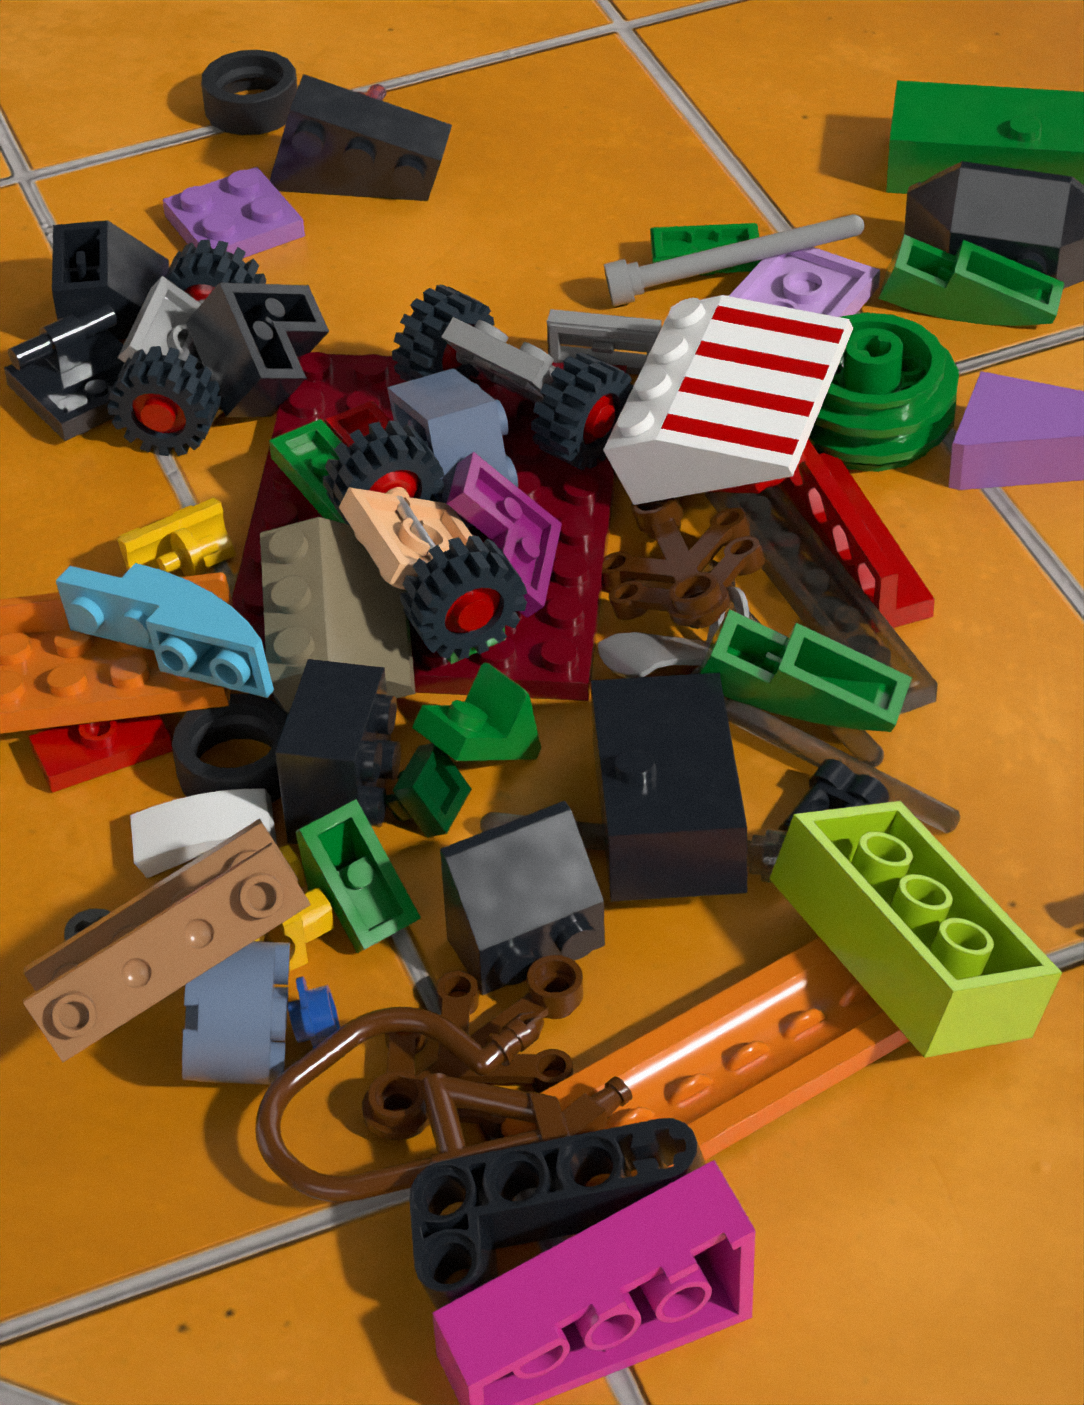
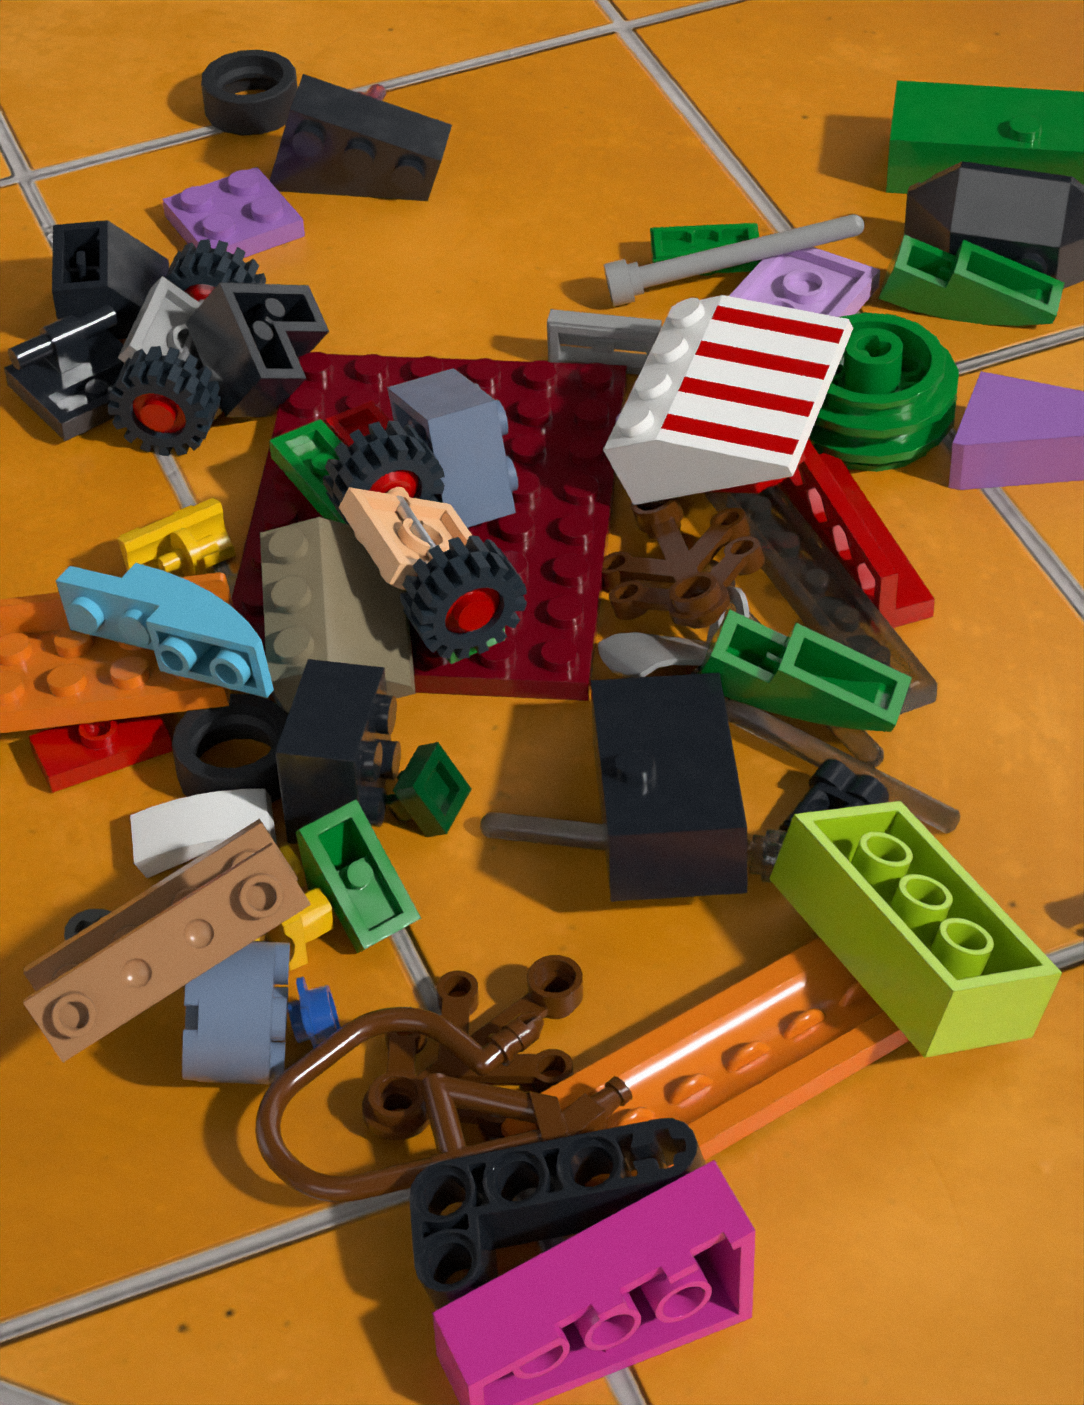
black plate [392,285,634,470] -> none
green slope [412,663,541,761] -> none
black slope [440,801,605,995] -> none
magenta plate [447,452,562,618] -> none

